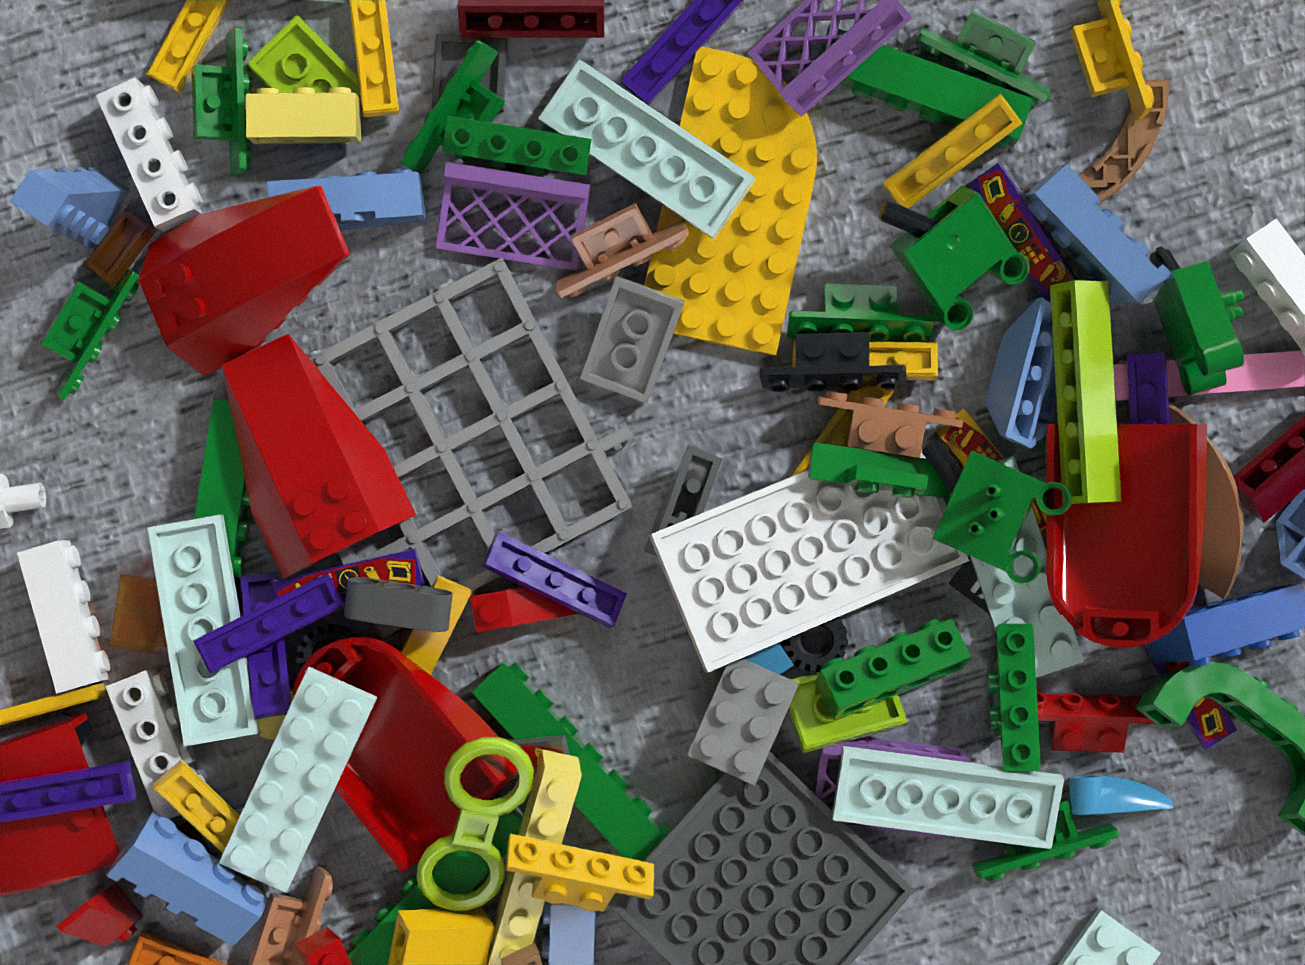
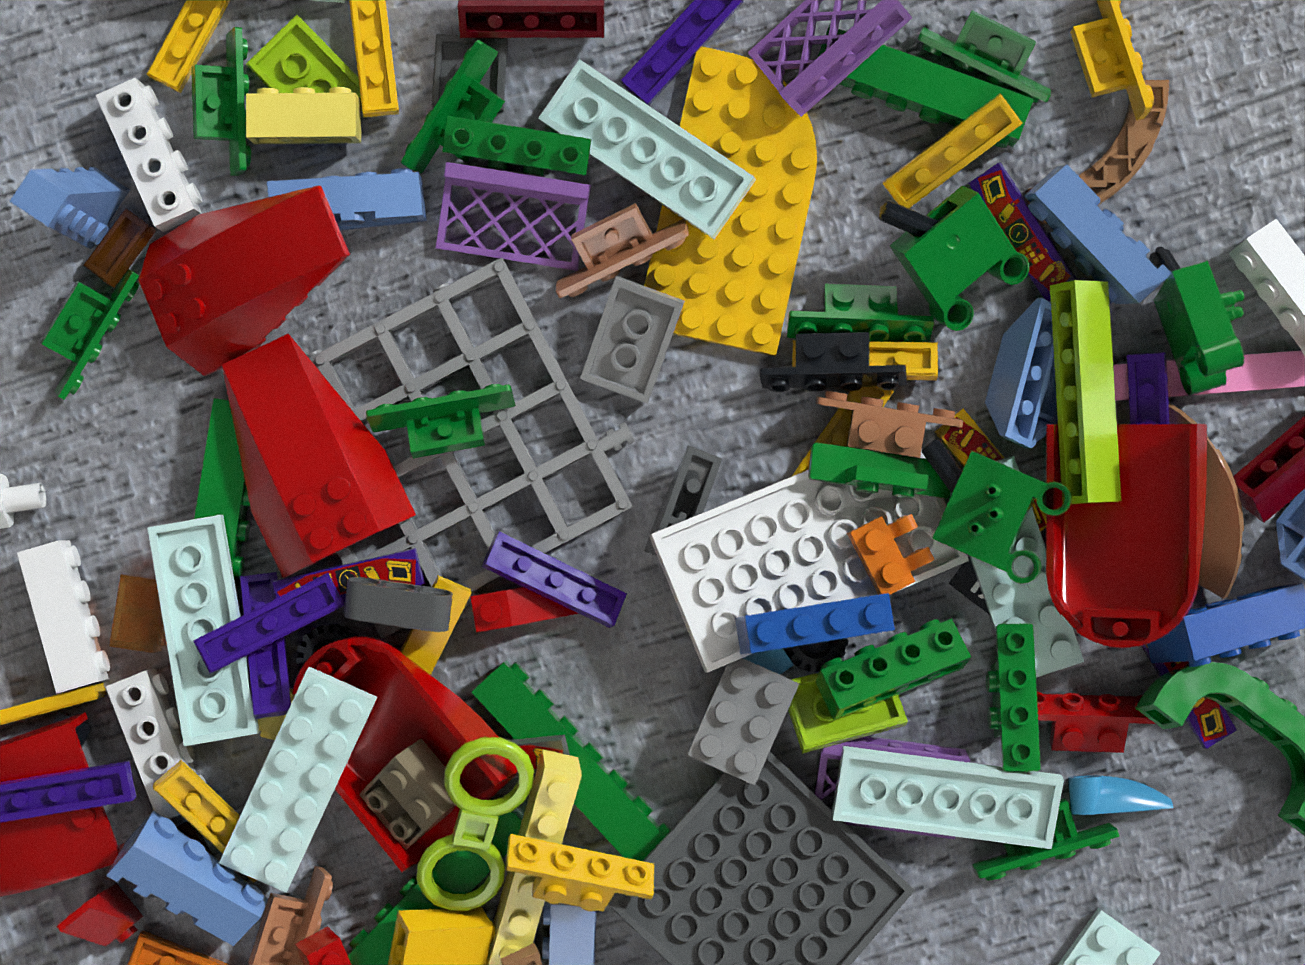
none -> dark tan slope [359,738,466,851]
none -> green bracket [366,384,516,459]
none -> blue brick [735,593,895,654]
none -> orange plate [847,514,935,595]

